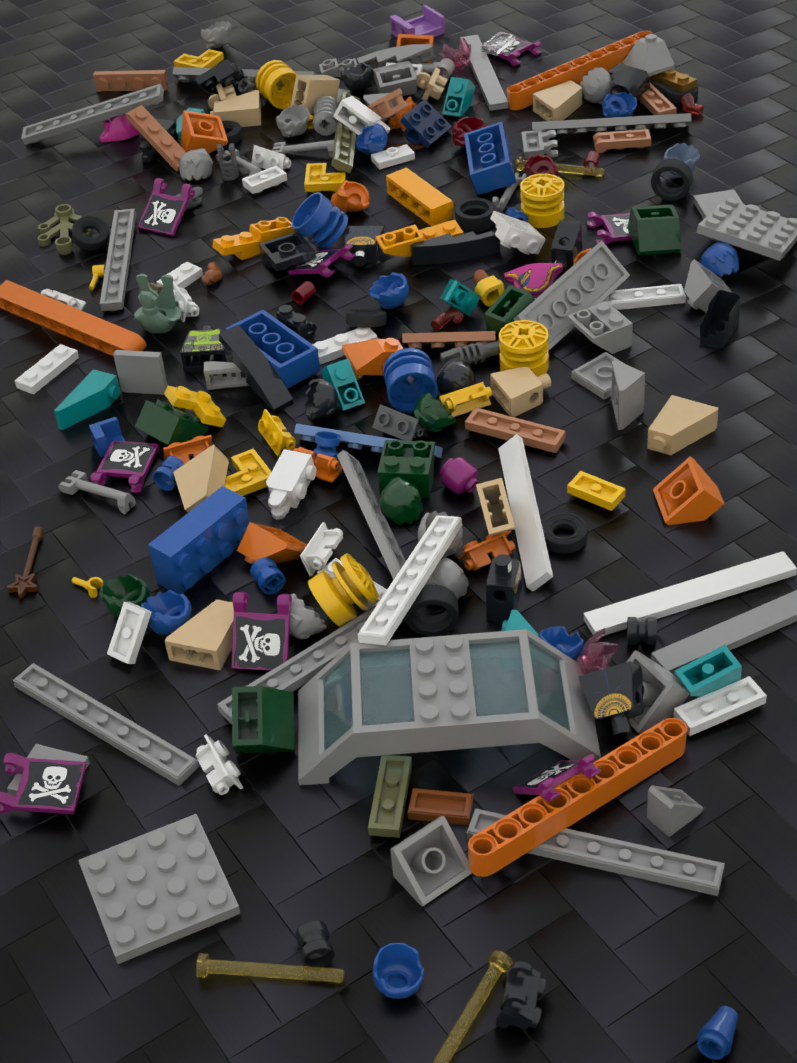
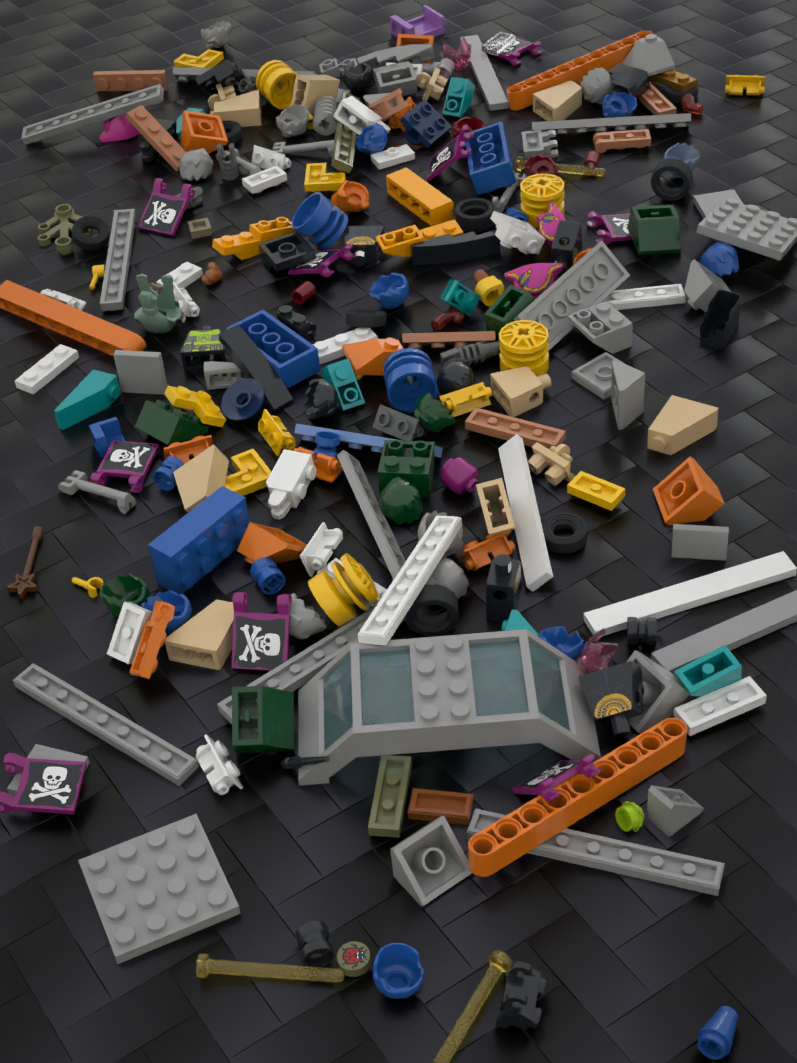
none -> orange hinge [129,601,175,679]
none -> dark tan tile [188,218,212,239]
none -> dark blue dish [221,378,265,421]
none -> black piece [281,756,329,770]
none -> olive tile [337,941,371,977]
none -> flag [426,125,474,181]
none -> tan hips [528,442,575,486]
none -> dark pink hat [537,201,570,247]
none -> lime plate [615,801,644,832]
none -> light grey slope [671,524,729,561]
none -> yellow hinge [725,75,766,96]

